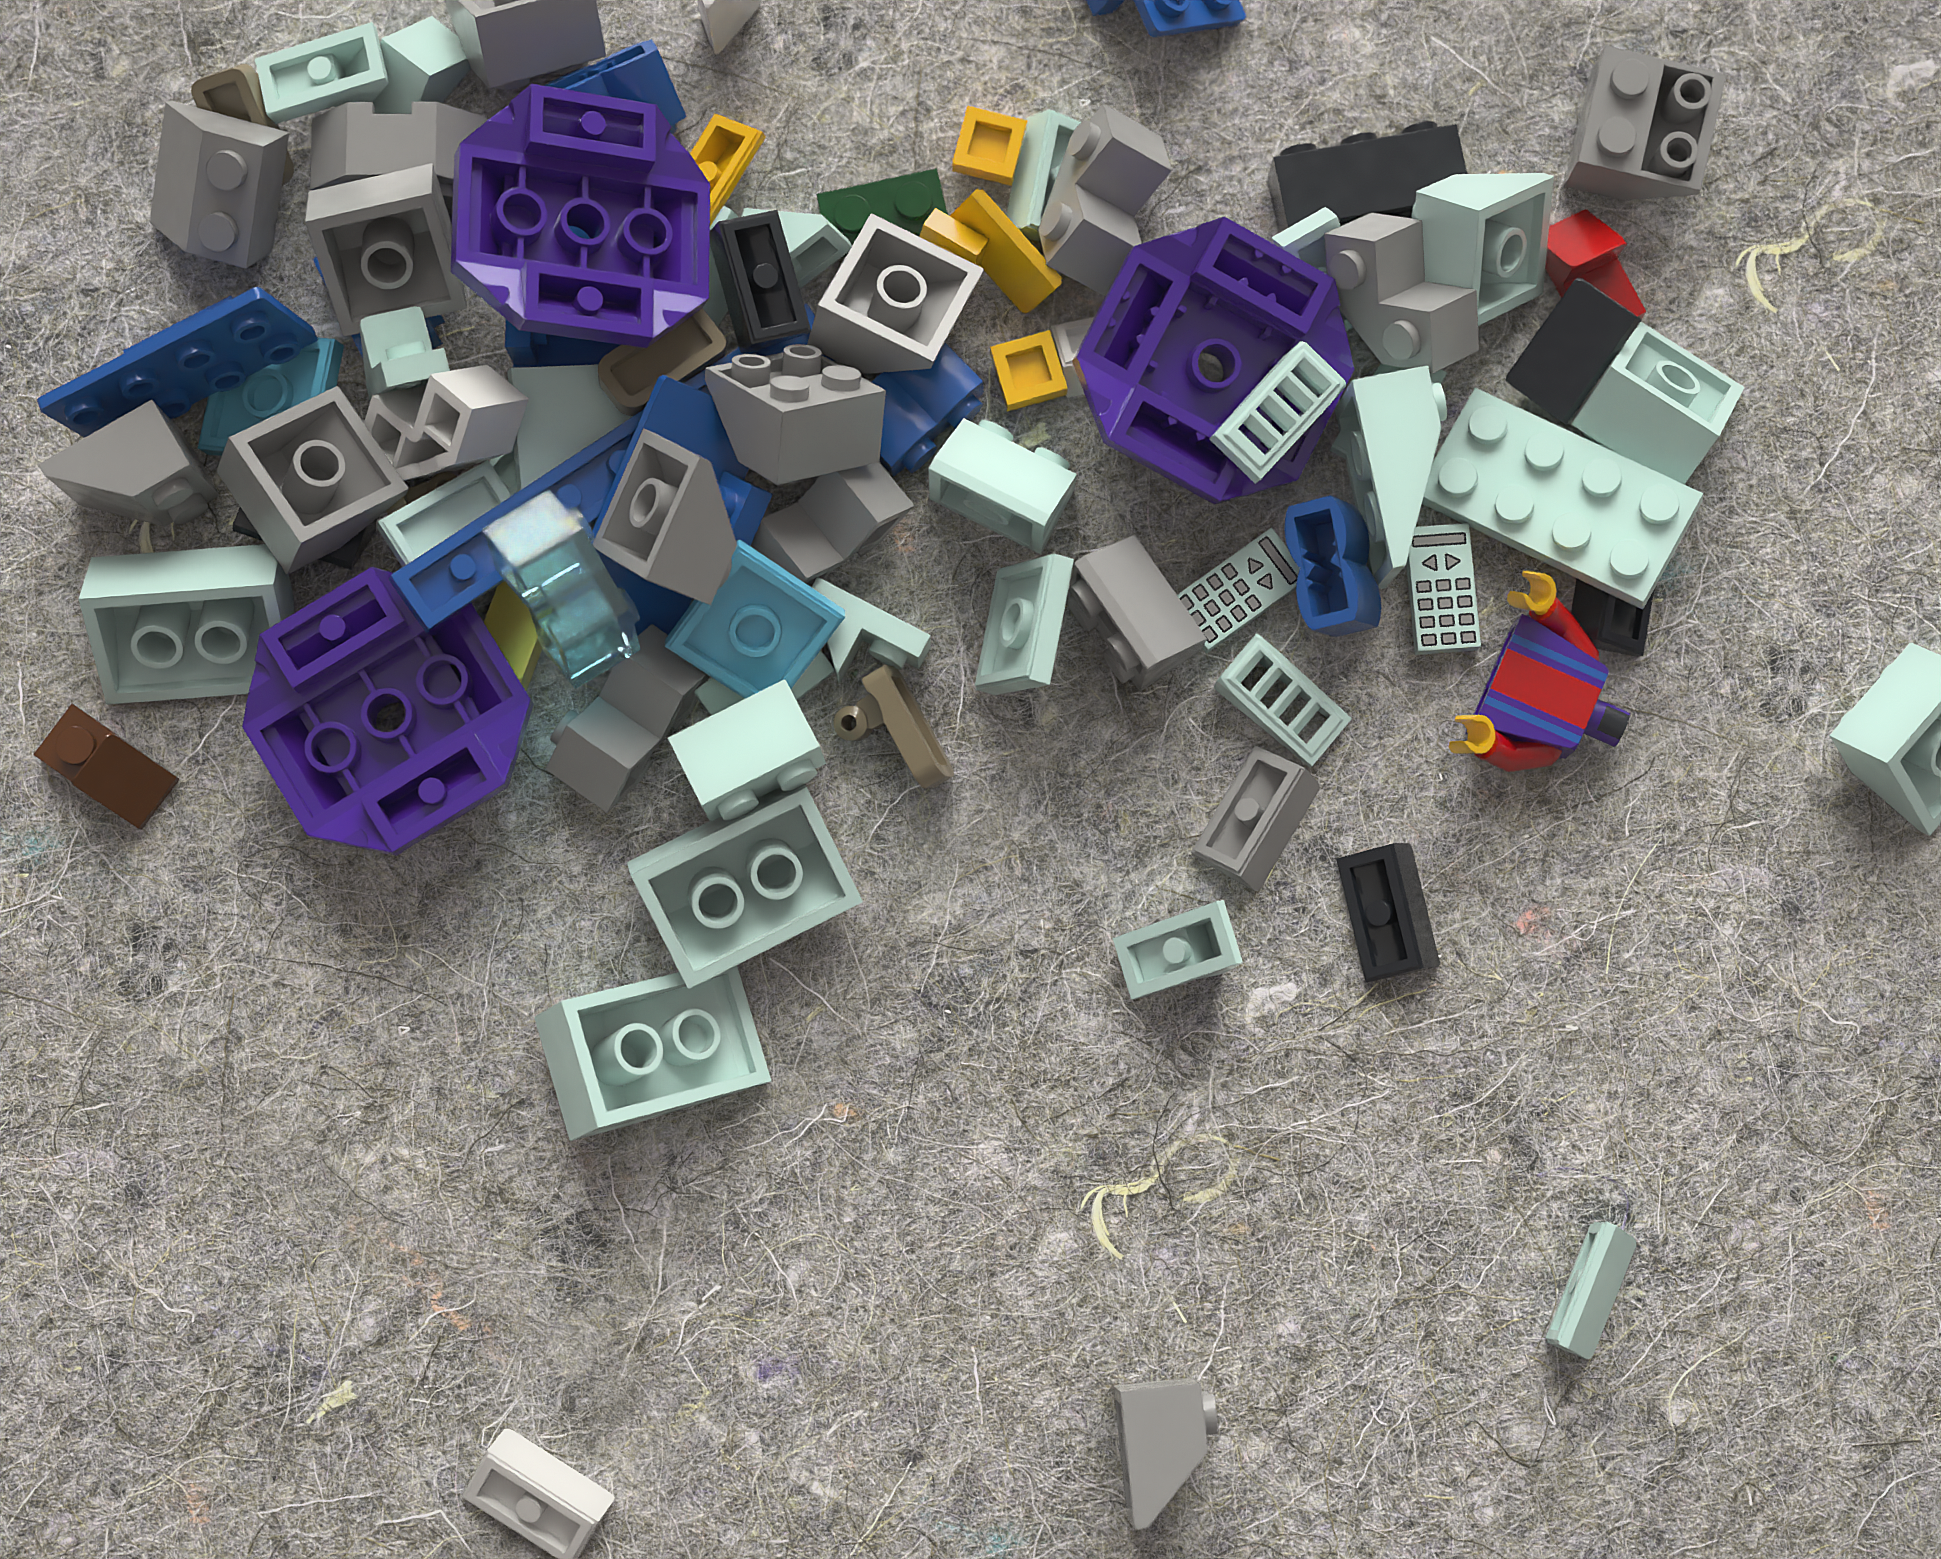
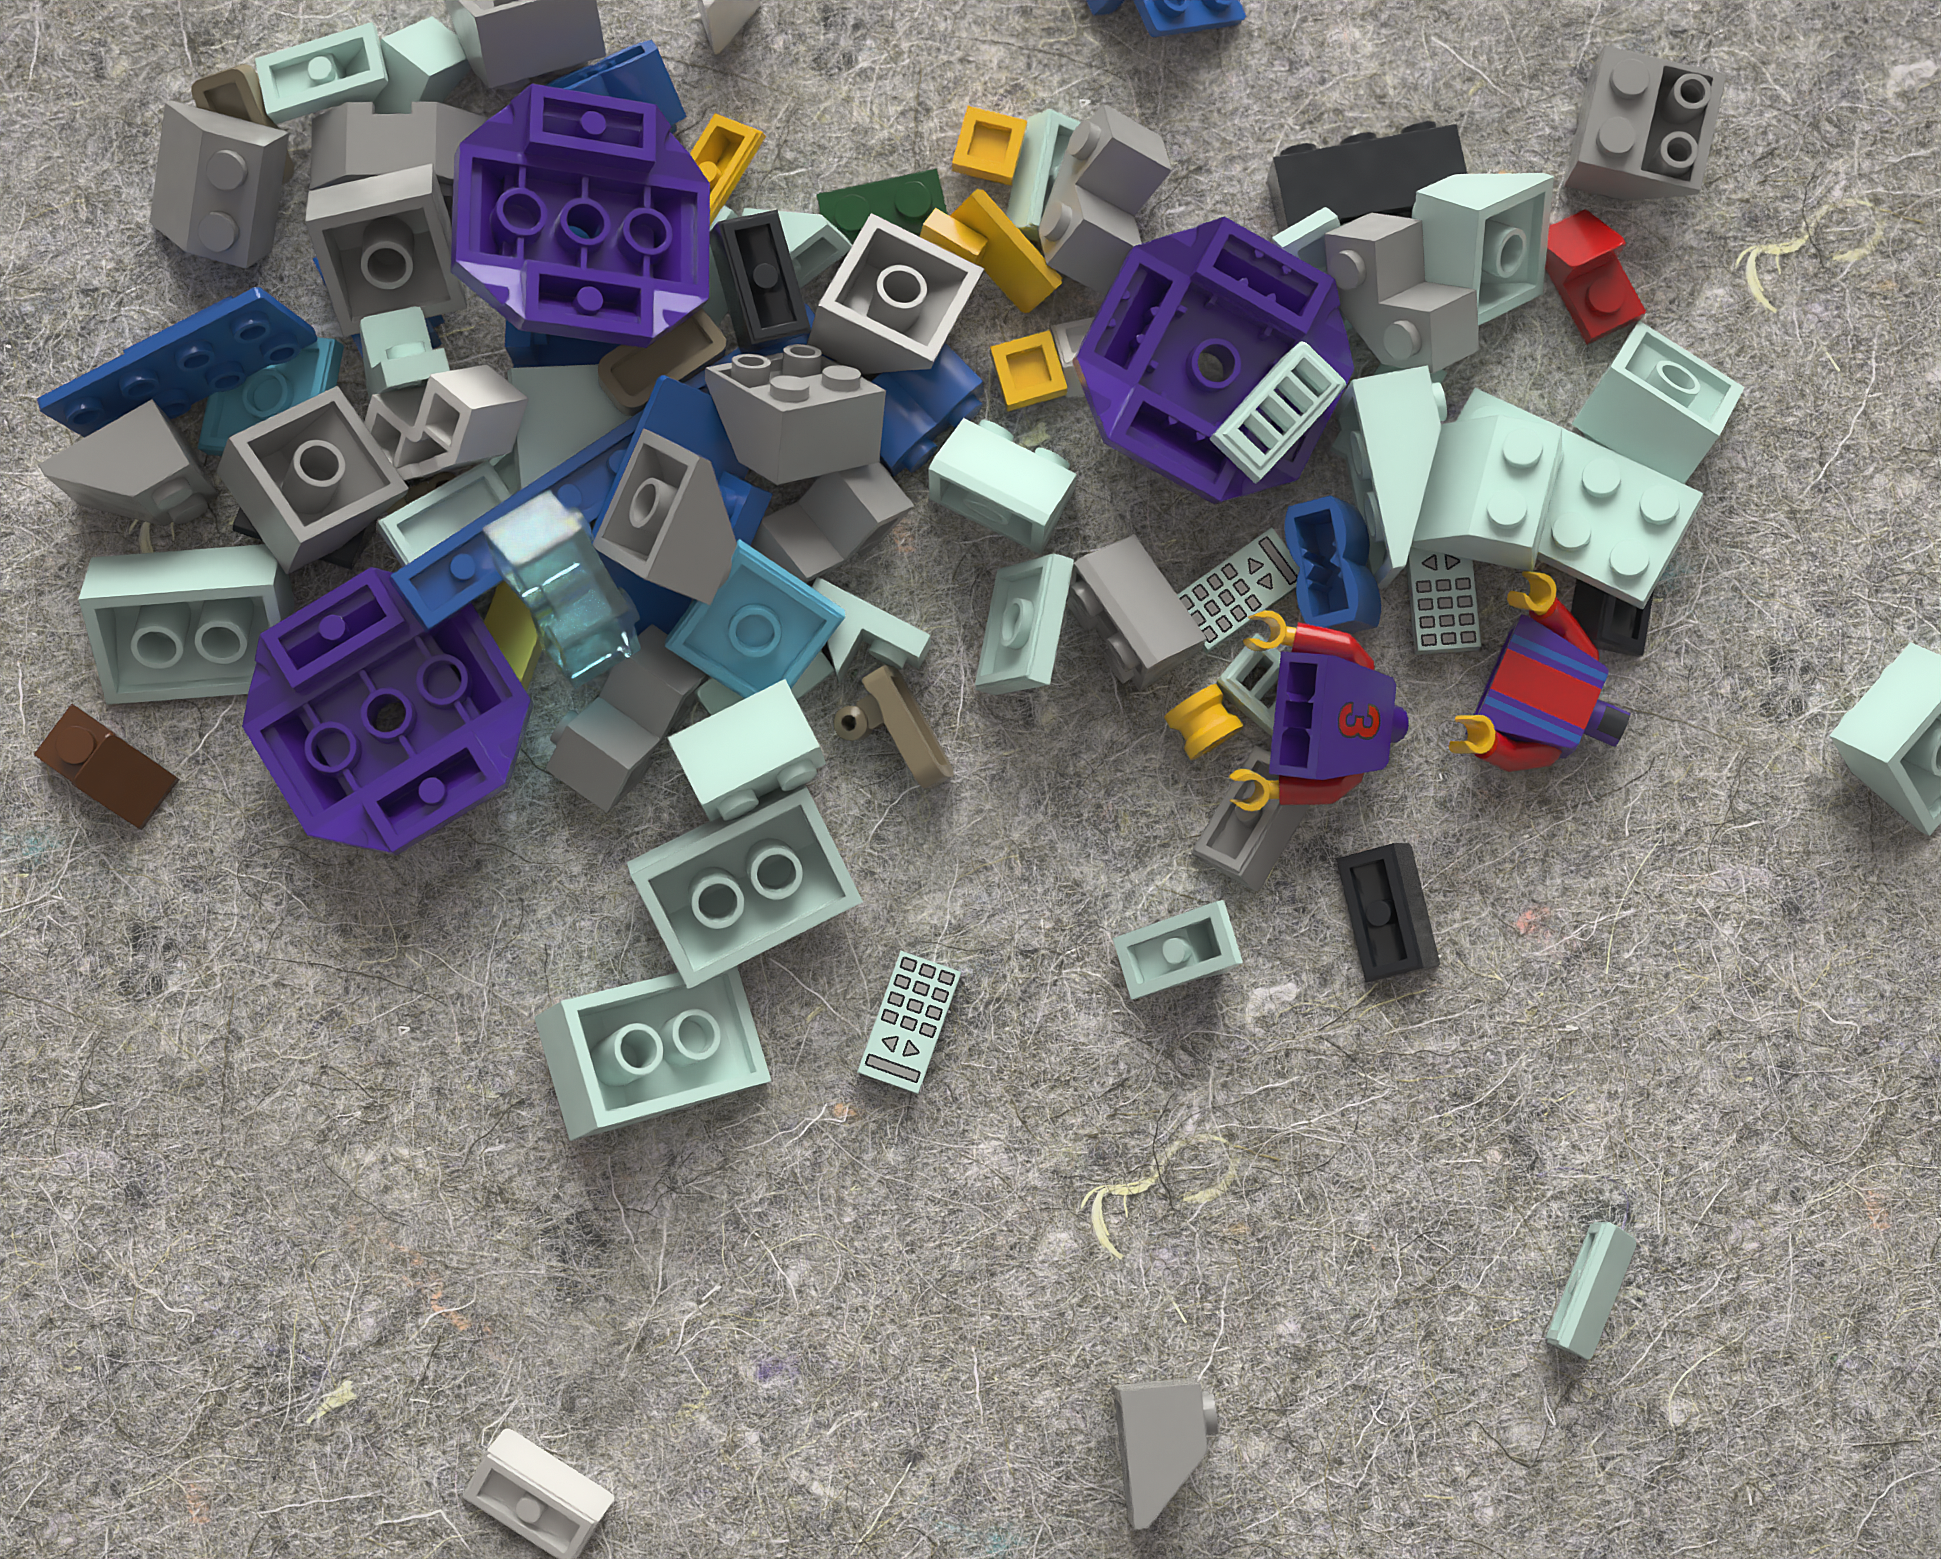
black slope [1505,277,1642,425] -> none
none -> tile [857,951,961,1094]
none -> yellow wheel [1164,683,1244,761]
none -> dark purple torso [1229,611,1409,811]
none -> light aqua slope [1411,414,1562,572]

